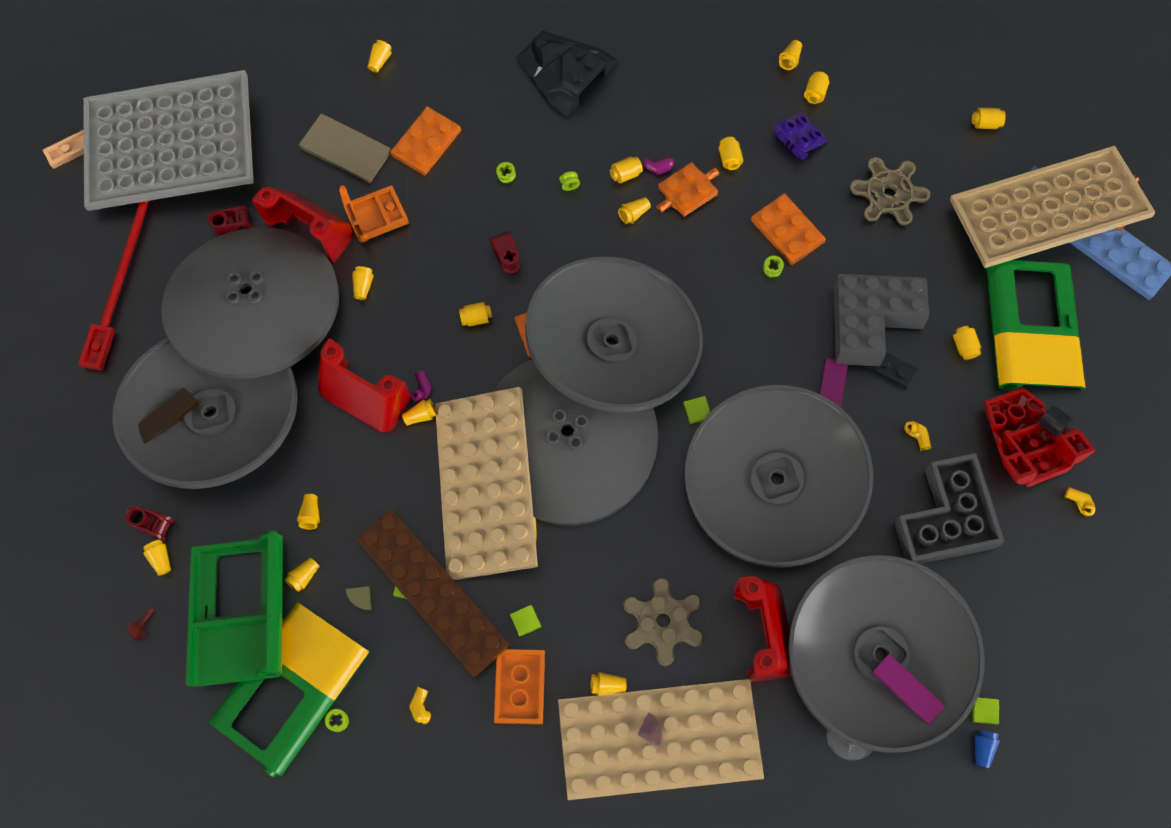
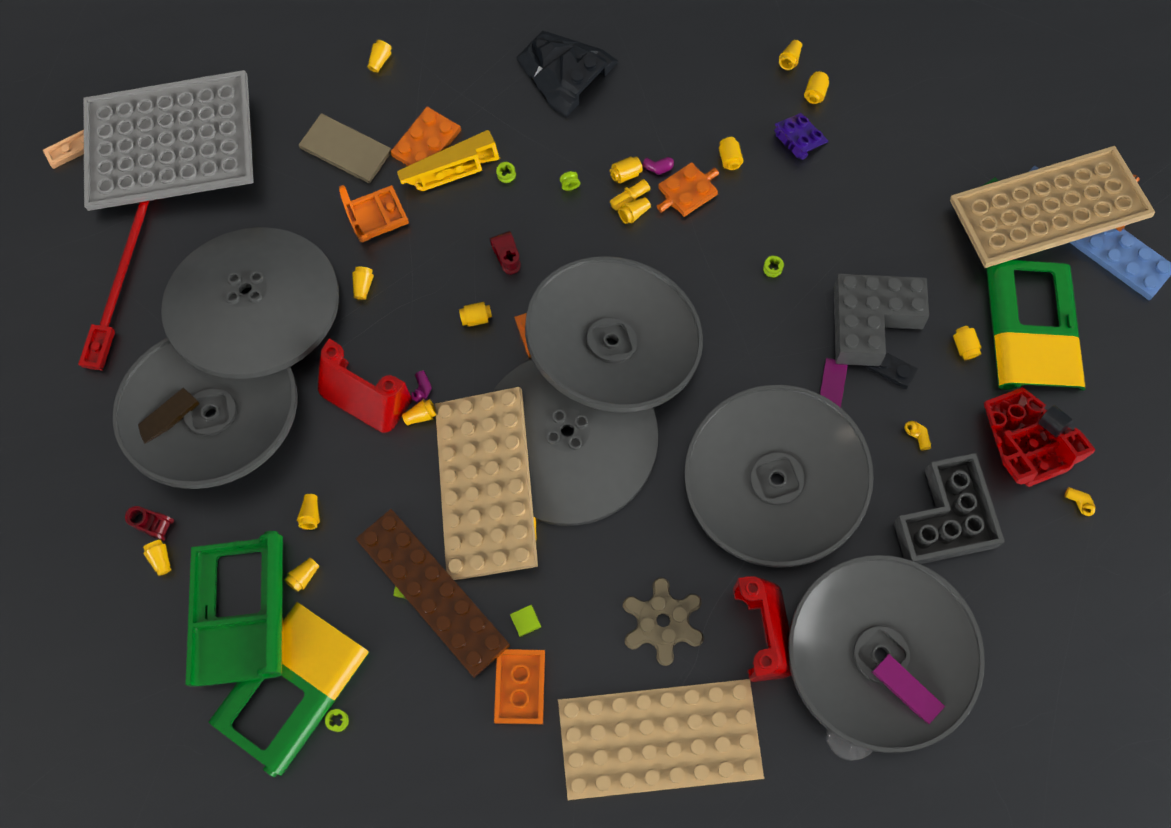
clear red hand [128,607,154,641] -> none
dark red piece [208,206,252,236] -> none
red windscreen [252,187,354,264] -> none
olive tile [346,586,372,611] -> none
yellow arm [410,687,431,724] -> none
yellow cone [590,672,626,696] -> none
tile [637,712,662,747] -> none
lime tile [683,396,710,424] -> none
orange plate [751,193,826,266] -> none
dark tan plate [850,157,930,226] -> none
yellow brick [972,107,1006,129] -> none
lime tile [972,697,999,725] -> none
blue cone [975,729,1000,768] -> none
none -> yellow wedge [397,130,500,191]
none -> yellow axle [610,179,650,211]

